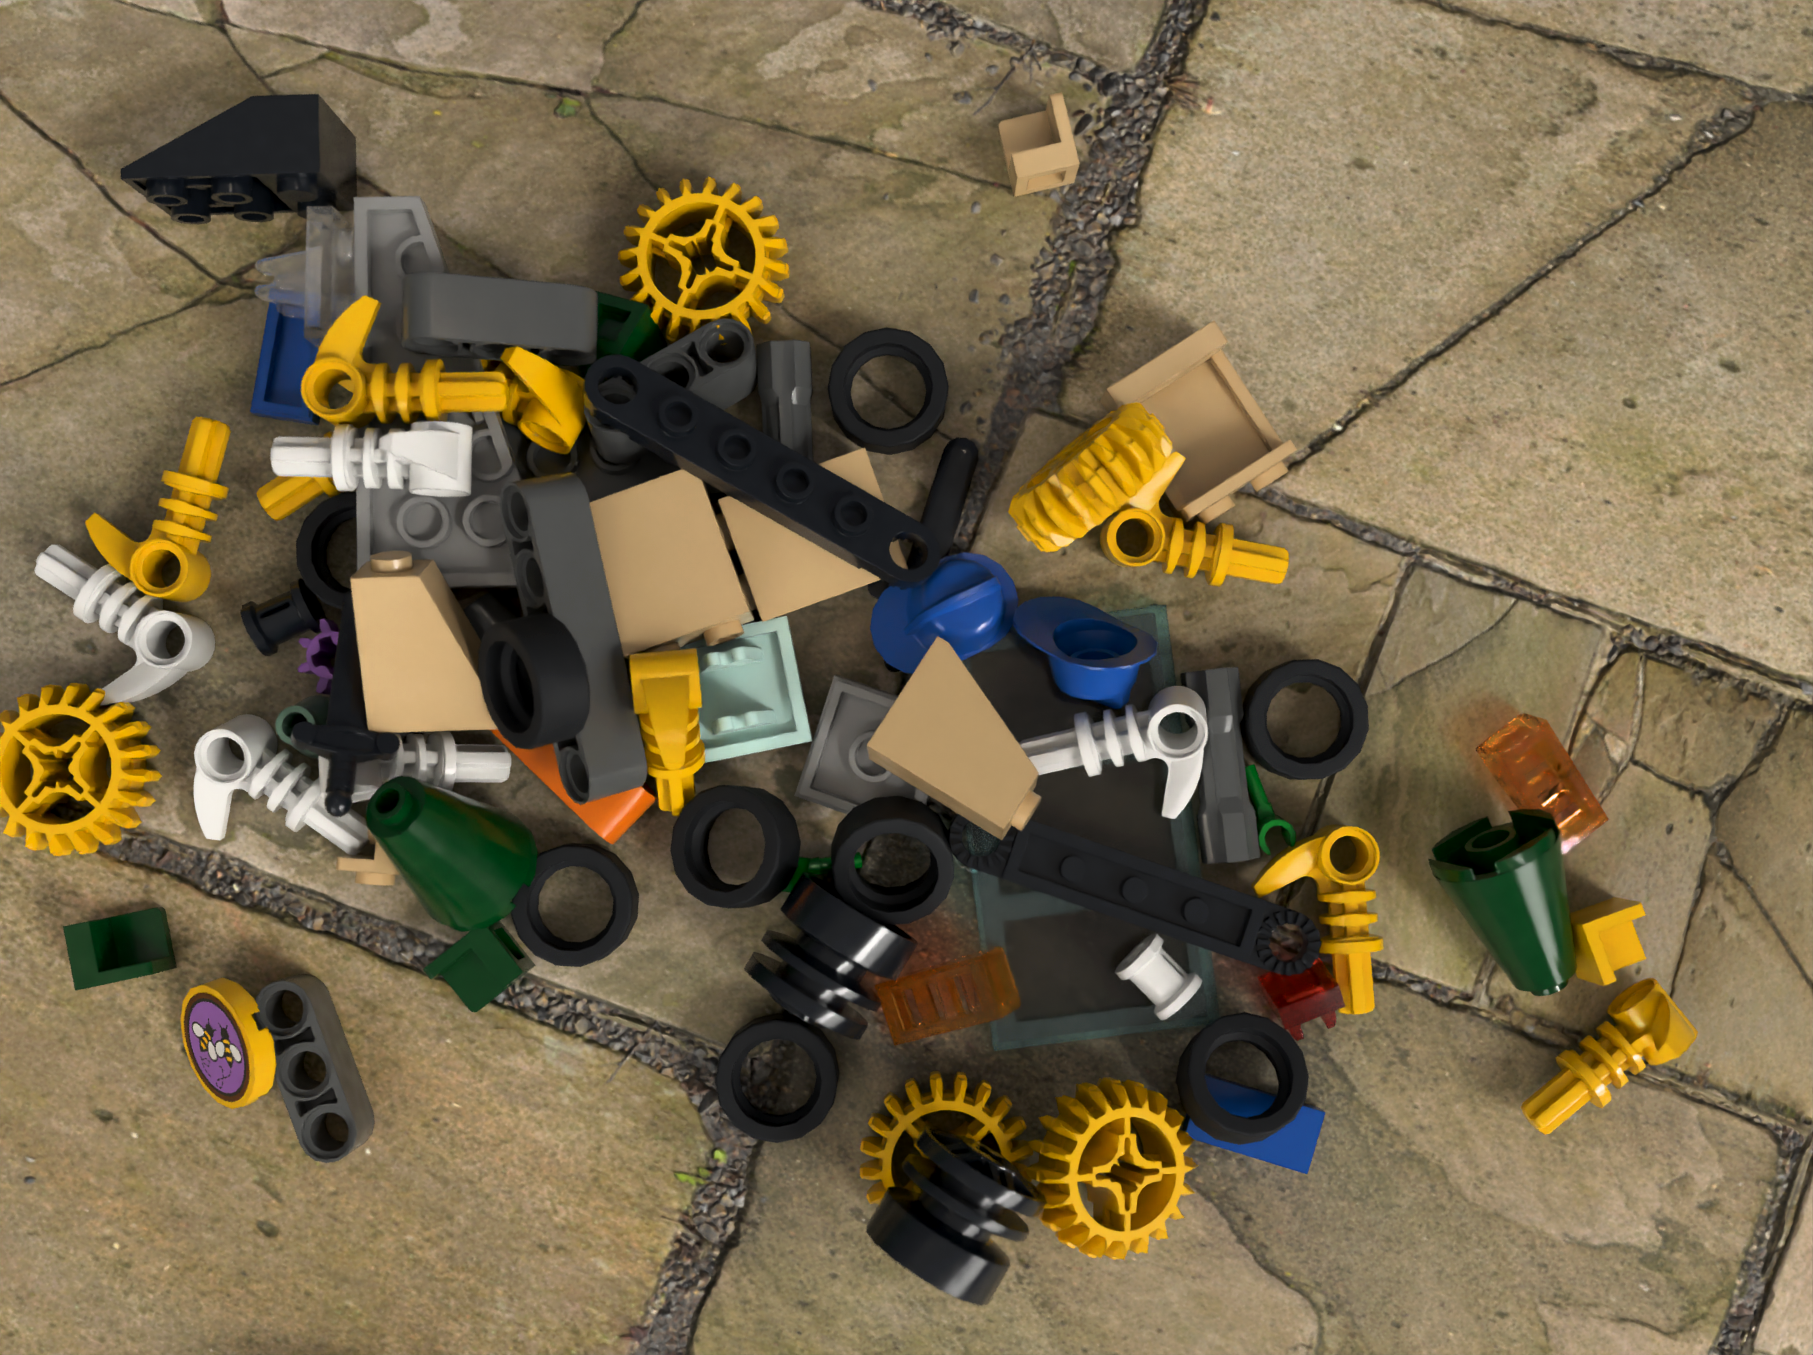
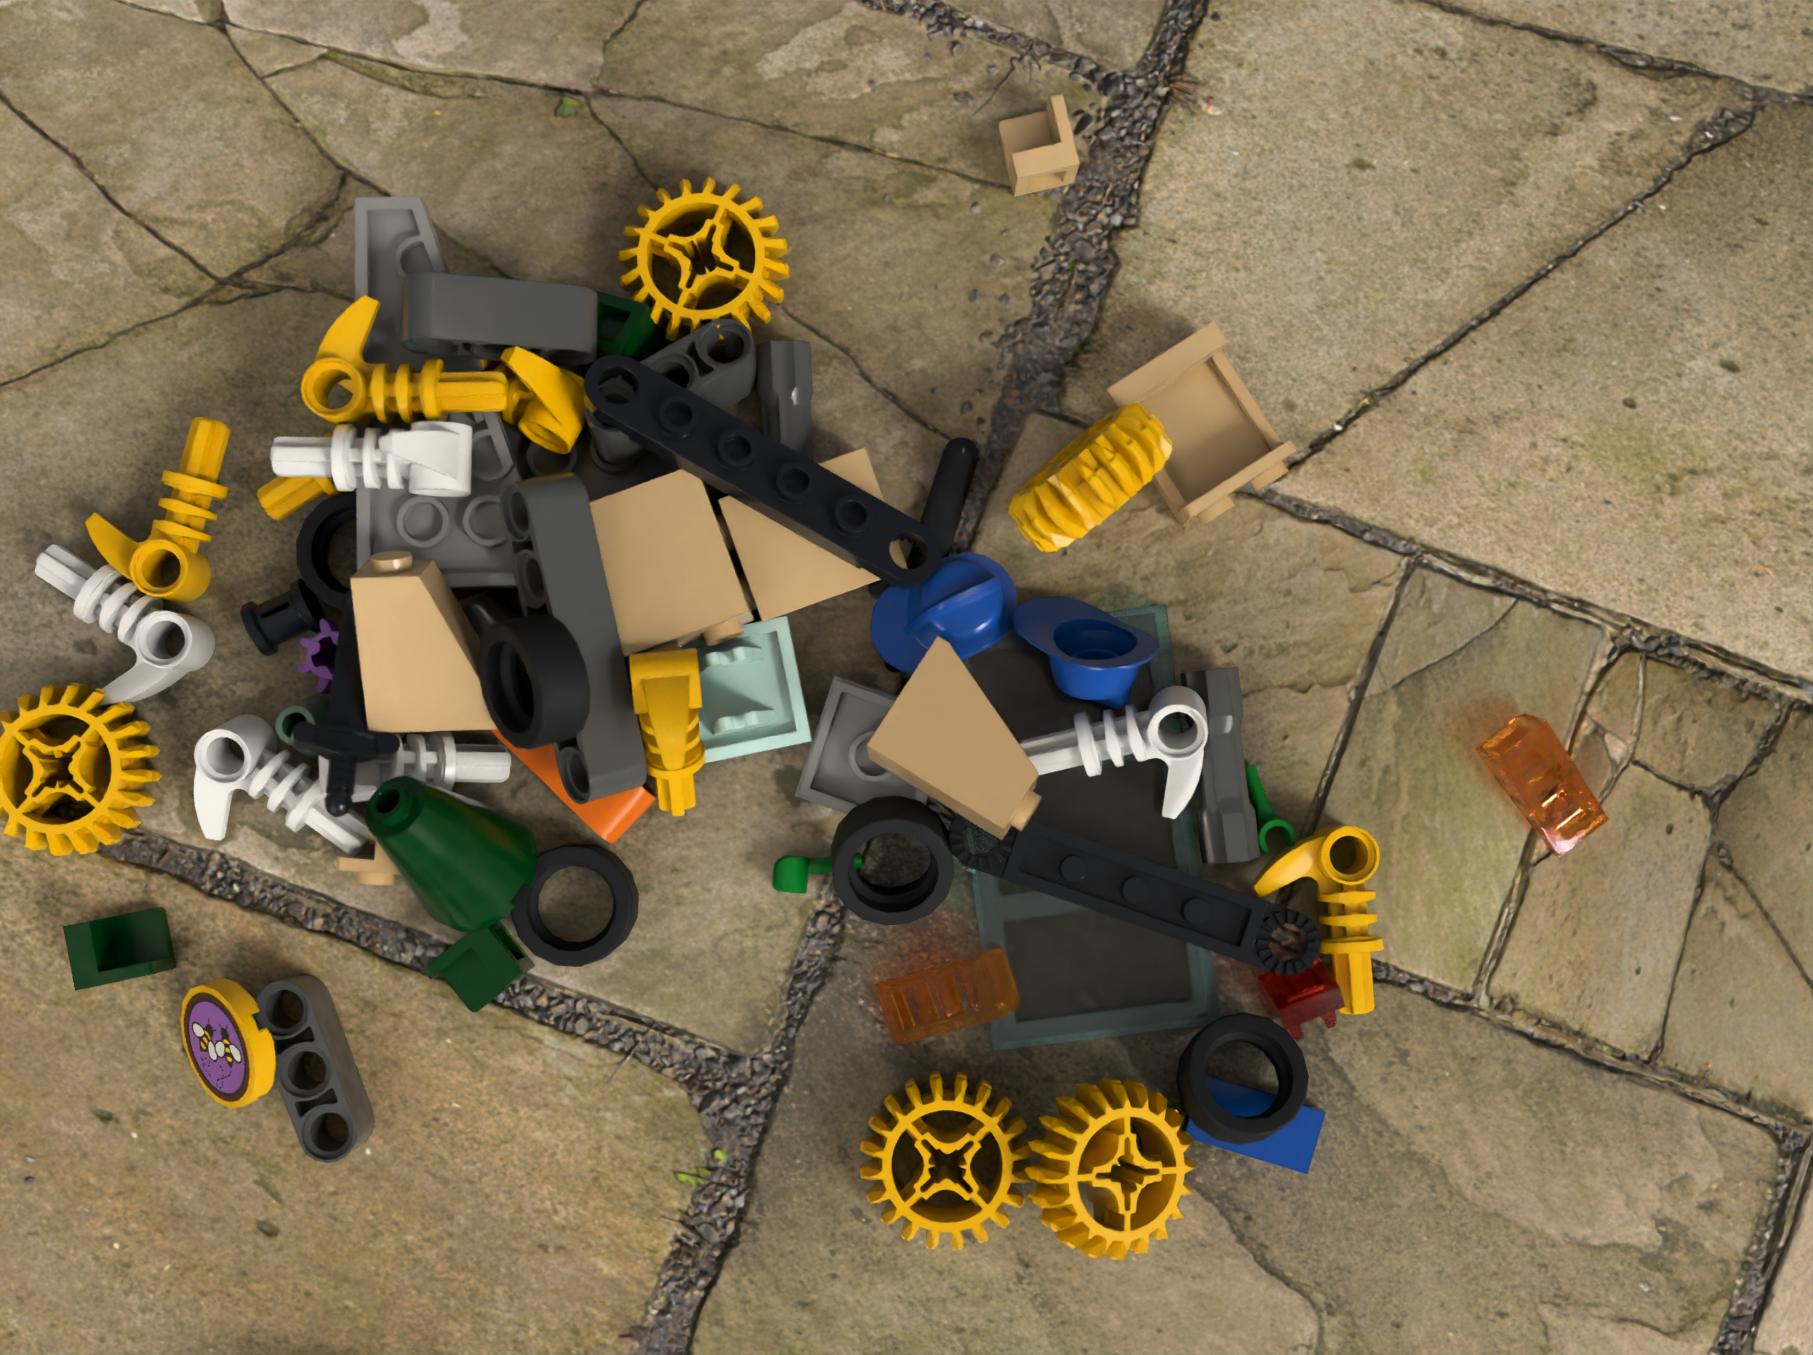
black slope [121,94,357,224] -> none
blue tile [250,289,340,426] -> none
clear plate [255,206,355,348] -> none
black tyre [670,785,801,909] -> none
black tyre [715,1013,840,1143] -> none
black wheel [744,871,918,1040] -> none
black tyre [828,327,949,455] -> none
black wheel [866,1125,1047,1306] -> none
yellow piece [1100,451,1289,587] -> none
white bush [1115,933,1203,1021] -> none
black tyre [1241,659,1369,780] -> none
dark green cone [1429,809,1577,996] -> none
yellow piece [1521,978,1698,1134] -> none
yellow panel [1570,897,1646,986] -> none

